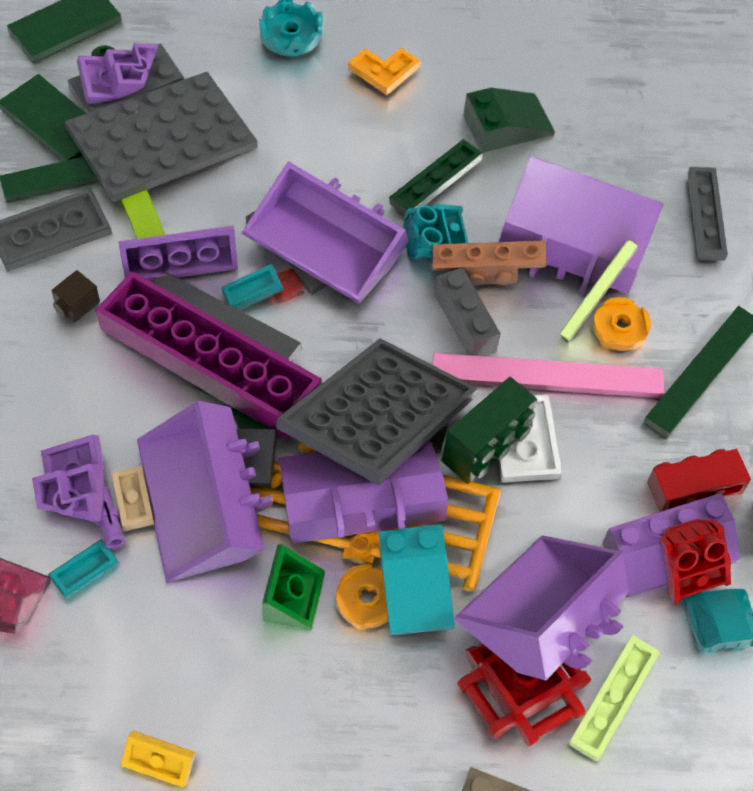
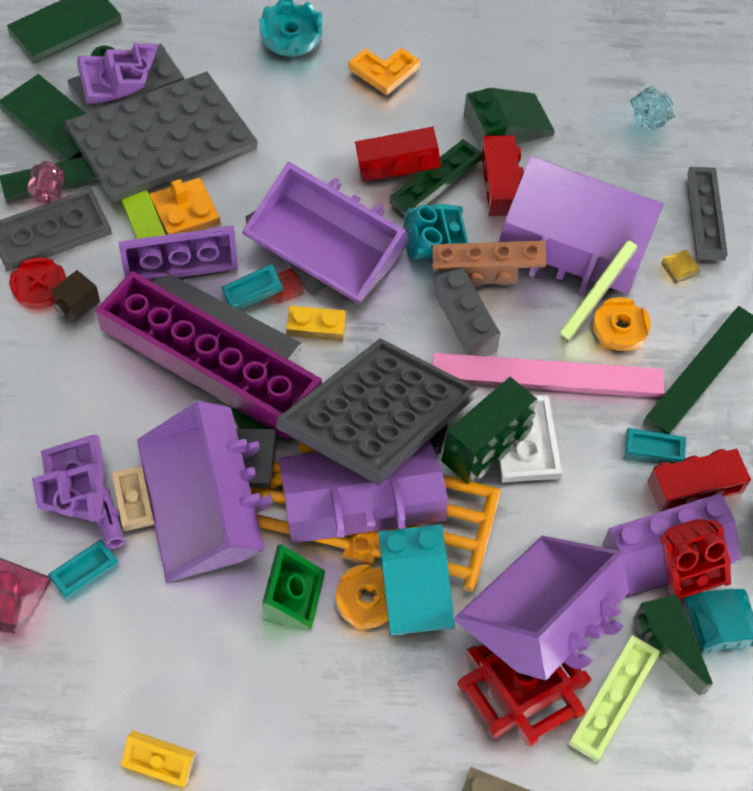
none -> red tile [9,257,66,309]
none -> clear pink piece [27,161,65,204]
none -> light orange hinge [149,178,221,235]
none -> yellow plate [286,305,346,340]
none -> red brick [355,126,441,182]
none -> red brick [481,135,524,216]
none -> teal tile [623,428,686,464]
none -> clear light blue brick [630,85,675,131]
none -> dark green slope [634,594,713,696]
none -> clear yellow tile [661,249,701,284]

